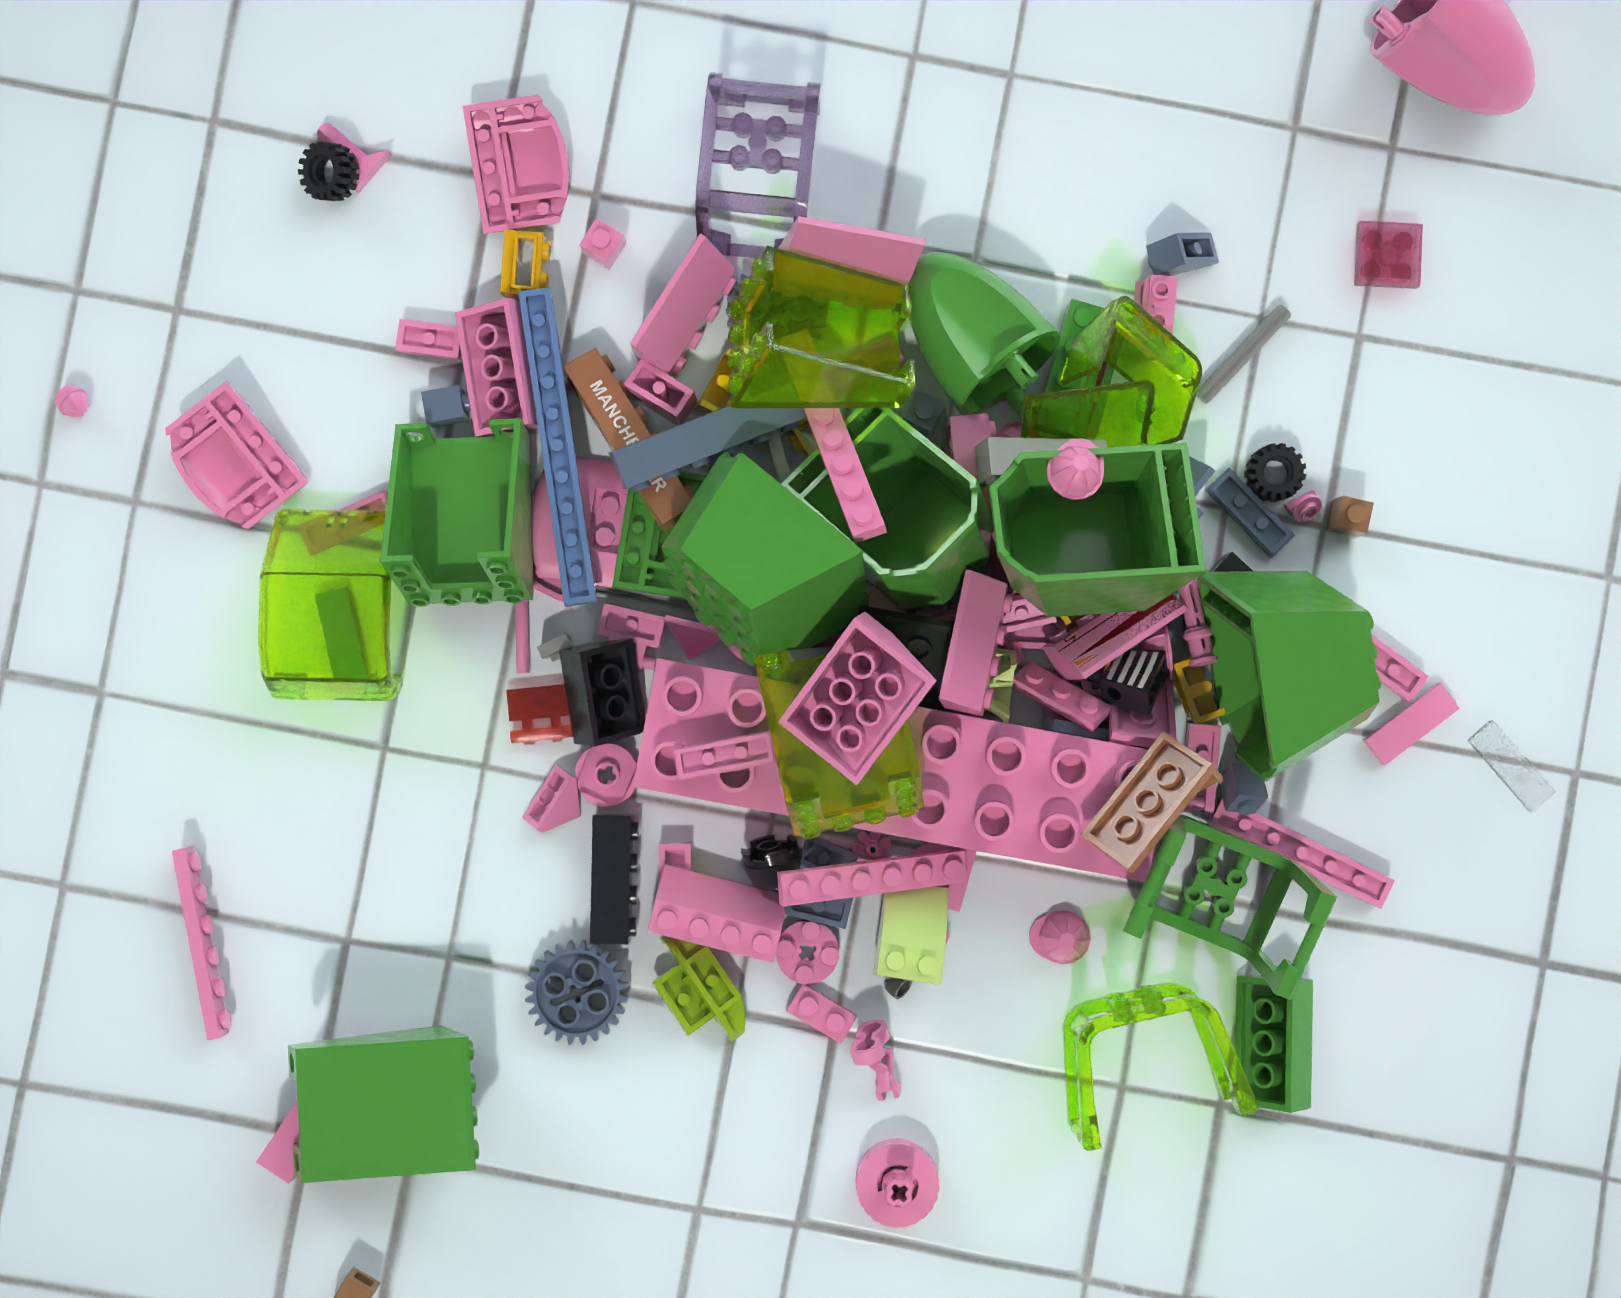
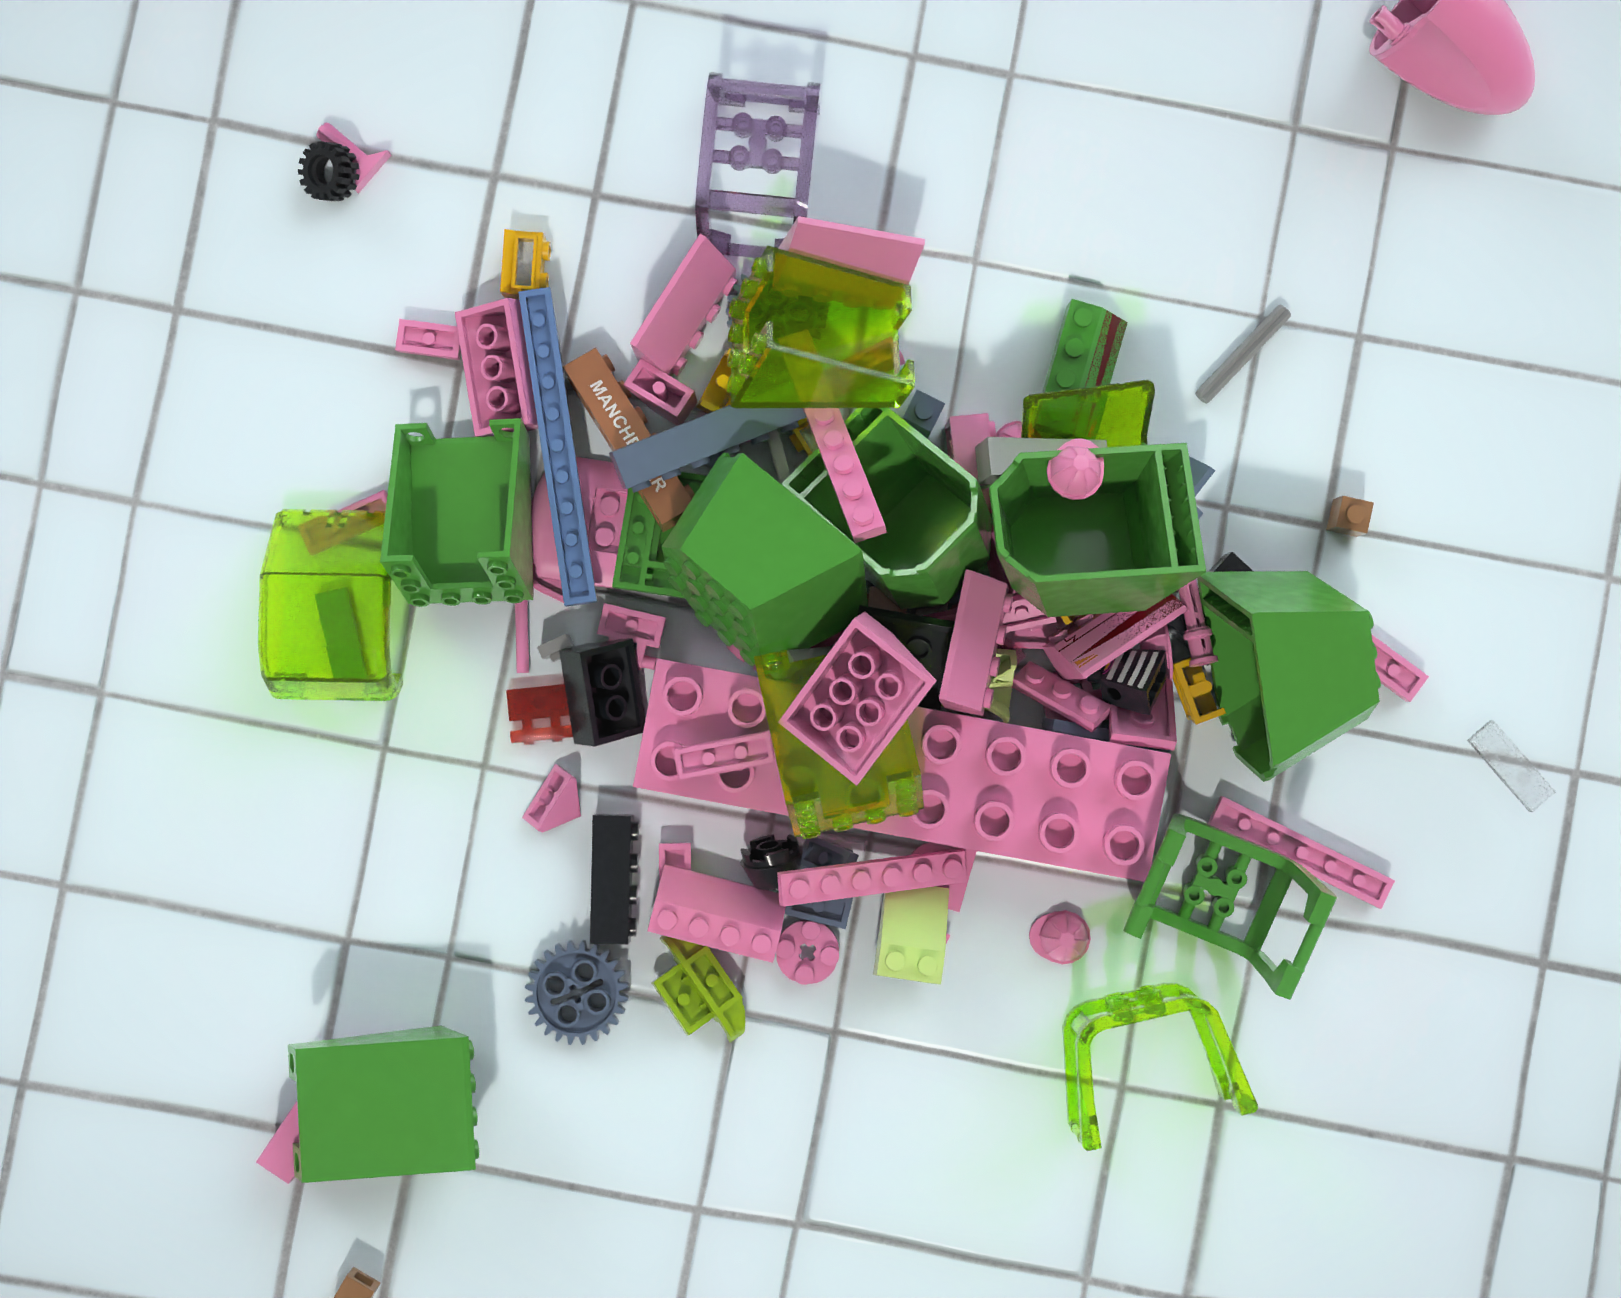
bright pink plate [55,385,90,417] -> none
bright pink slope [165,381,309,529] -> none
bright pink plate [172,846,231,1041] -> none
sand blue brick [421,385,471,428] -> none
bright pink slope [462,95,569,234] -> none
bright pink plate [575,743,637,807] -> none
bright pink brick [579,218,626,270] -> none
bright pink slope [664,615,722,660] -> none
bright pink plate [786,984,857,1044] -> none
bright pink piece [850,1020,901,1101] -> none
bright pink plant [851,830,891,862] -> none
bright pink piece [855,1138,939,1228] -> none
dark grey hinge [884,978,912,999] -> none
bright green windscreen [905,252,1060,421] -> none
clear neon green windscreen [1059,296,1202,445] -> none
nougat plate [1081,731,1223,874] -> none
bright pink window [1130,274,1178,347] -> none
sand blue slope [1146,233,1219,276] -> none
bright pink plate [1183,723,1221,814] -> none
sand blue tile [1205,467,1295,558] -> none
sand blue brick [1220,762,1268,815] -> none
bright green slope [1235,975,1313,1113] -> none
black tyre [1244,443,1307,502] -> none
bright pink plate [1284,490,1322,523] -> none
clear pink plate [1354,220,1423,289] -> none
bright pink tile [1363,683,1460,765] -> none

